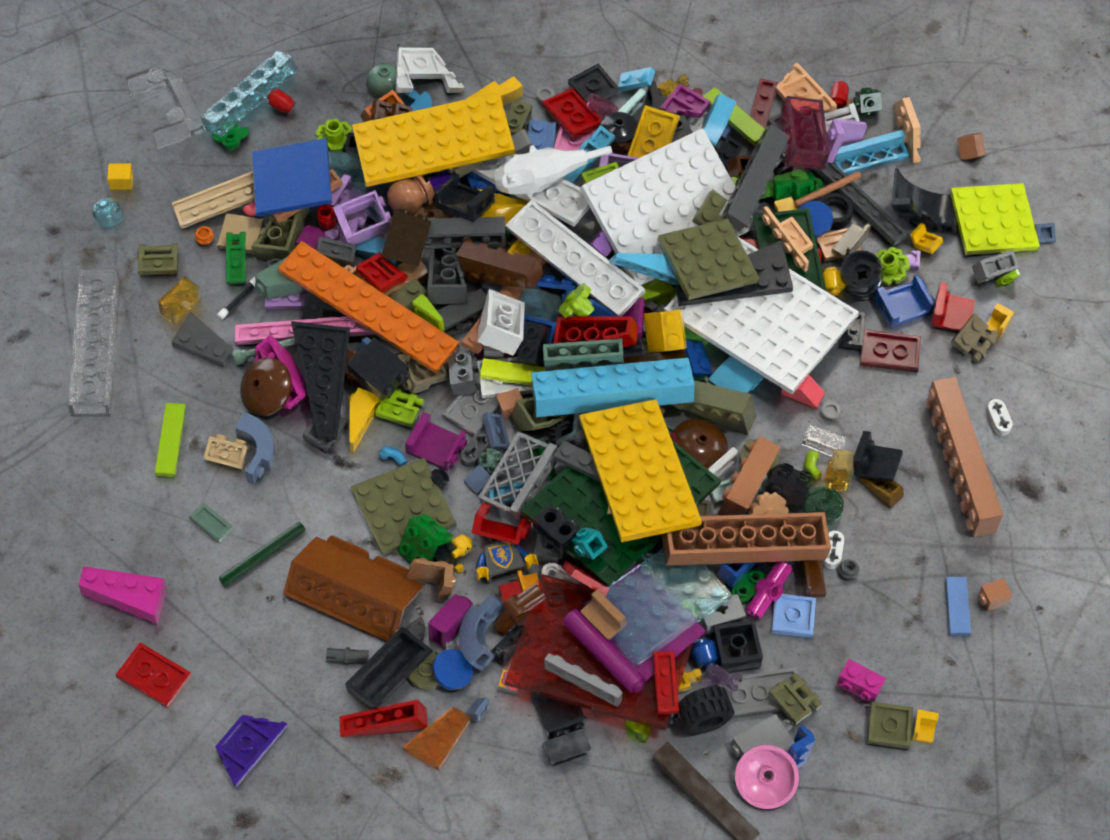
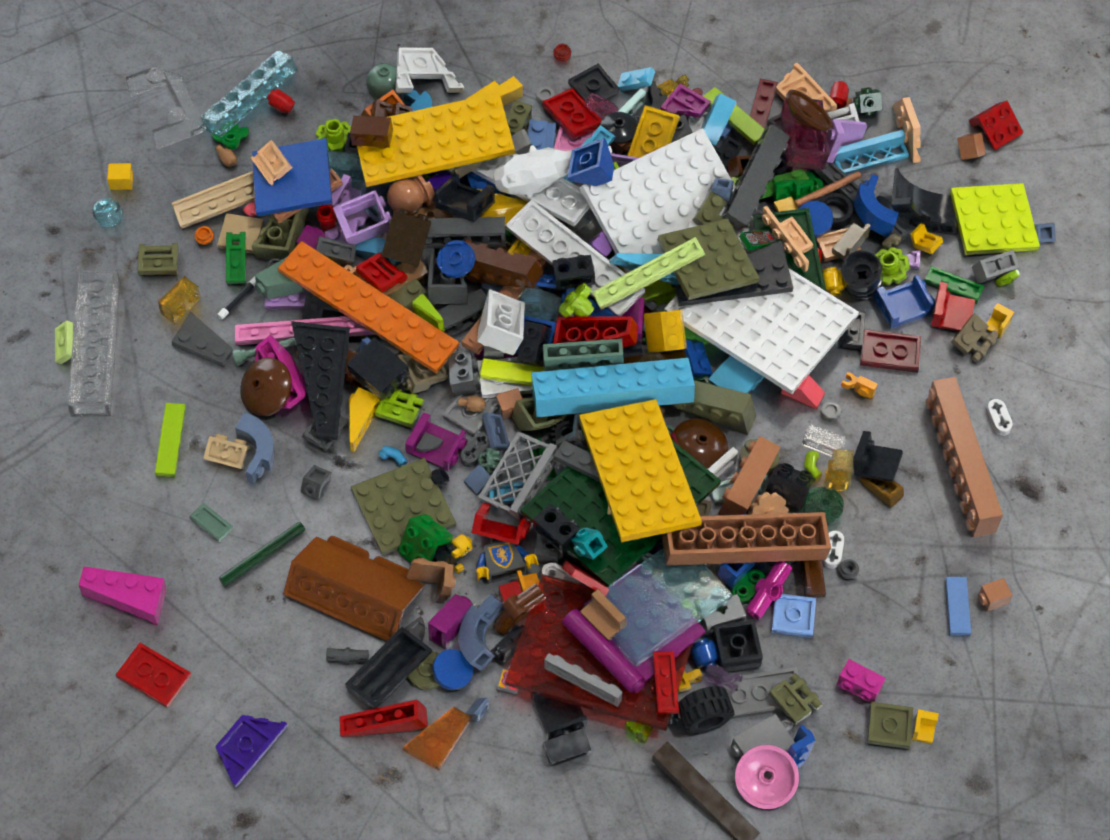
none -> yellowish green plate [55,321,74,364]
none -> medium nougat cylinder [215,144,237,167]
none -> light nougat plate [251,140,293,185]
none -> dark grey bracket [301,465,332,500]
none -> reddish brown brick [350,115,393,148]
none -> dark grey tile [416,432,443,453]
none -> blue tile [437,240,476,278]
none -> medium nougat cylinder [458,395,486,412]
none -> black brick [552,255,595,290]
none -> clear red plate [553,43,572,61]
none -> blue slope [567,138,614,186]
none -> yellowish green tile [592,237,705,310]
none -> sand blue slope [712,178,734,202]
none -> tile [739,229,778,251]
none -> reddish brown dish [786,89,833,131]
none -> light orange plate [841,372,878,399]
none -> blue arch [854,174,899,237]
none -> light grey tile [876,192,892,209]
none -> dark tan arm [882,233,902,251]
none -> green tile [924,266,984,304]
none -> red bracket [969,100,1023,150]

